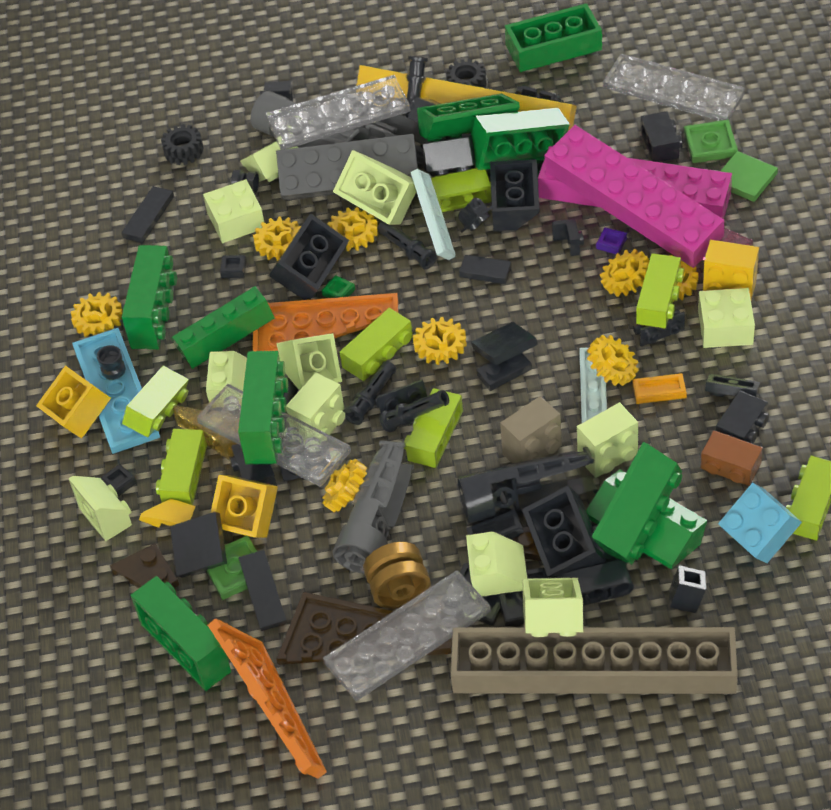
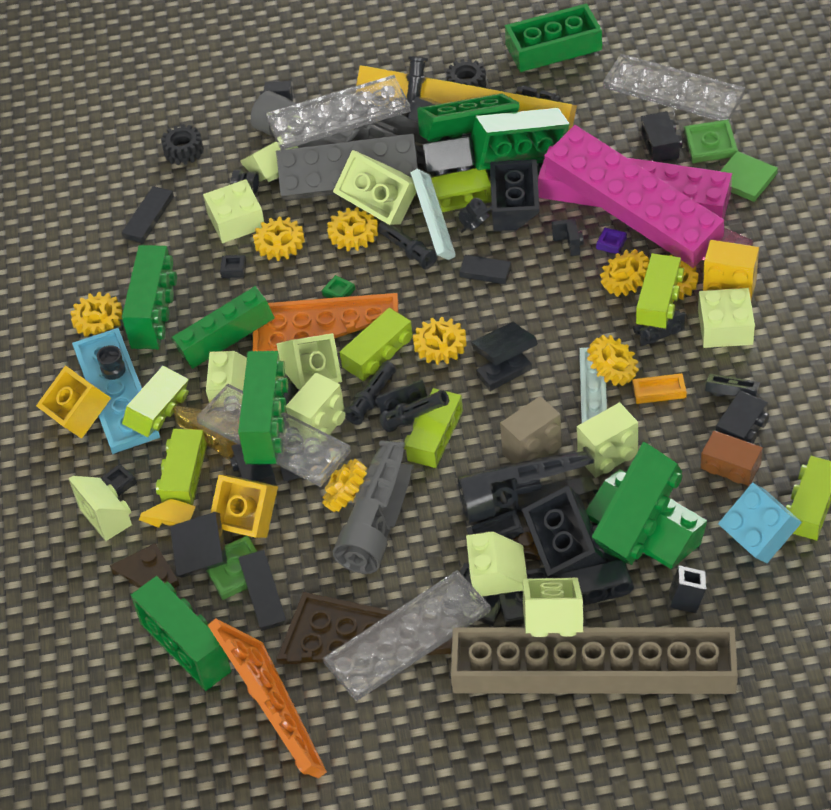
black brick [268,213,350,300] -> none
pearl gold wheel [363,542,431,609] -> none

